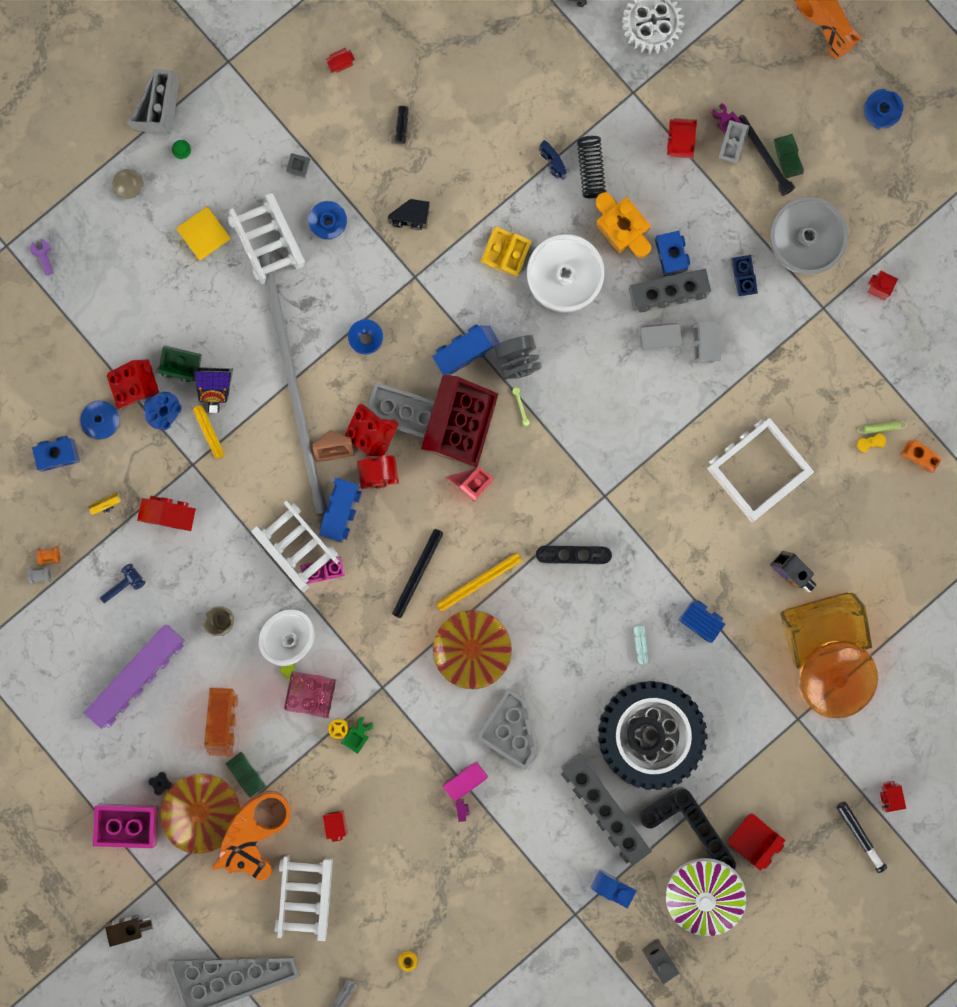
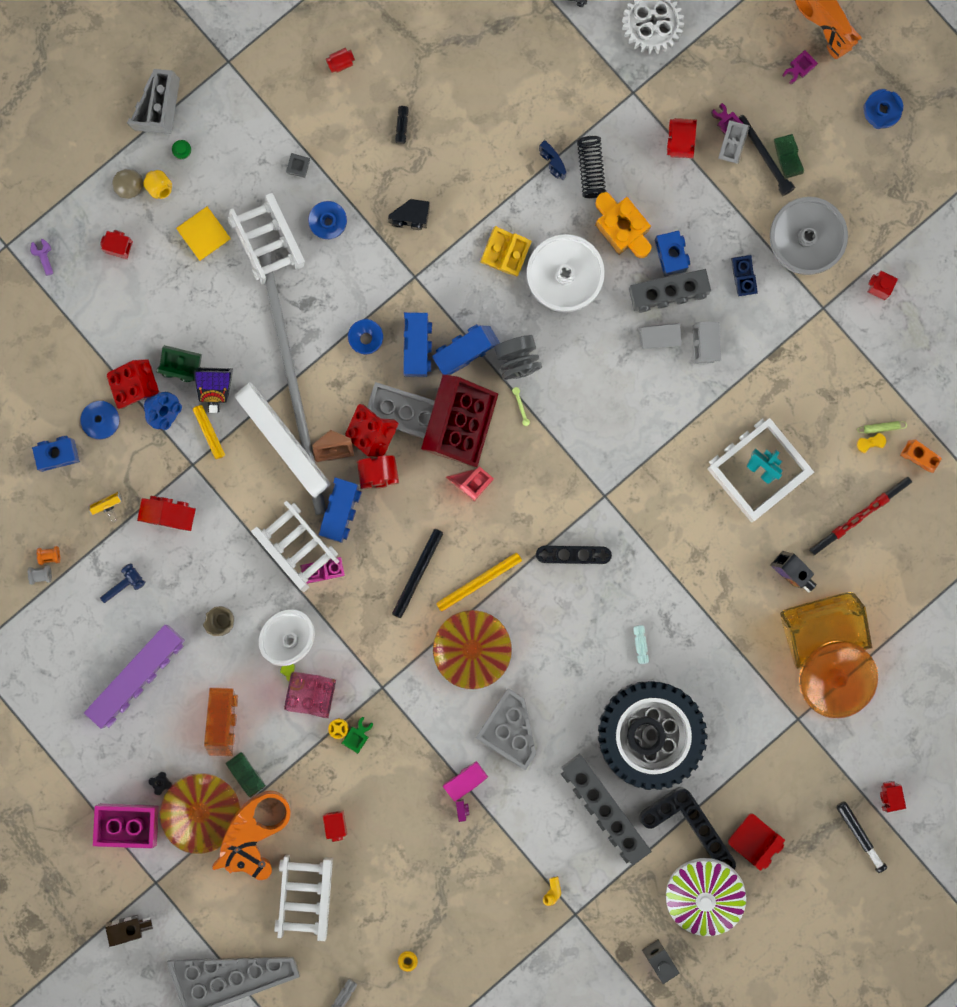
blue brick [591,869,637,909] -> none
blue brick [678,600,725,643] -> none
none -> red brick [100,230,133,259]
none -> yellow head [143,170,172,199]
none -> white beam [234,382,331,498]
none -> blue wedge [404,312,432,377]
none -> yellow arm [543,876,562,906]
none -> teal hips [747,448,783,484]
none -> magenta plate [782,50,818,85]
none -> piece [809,477,912,556]

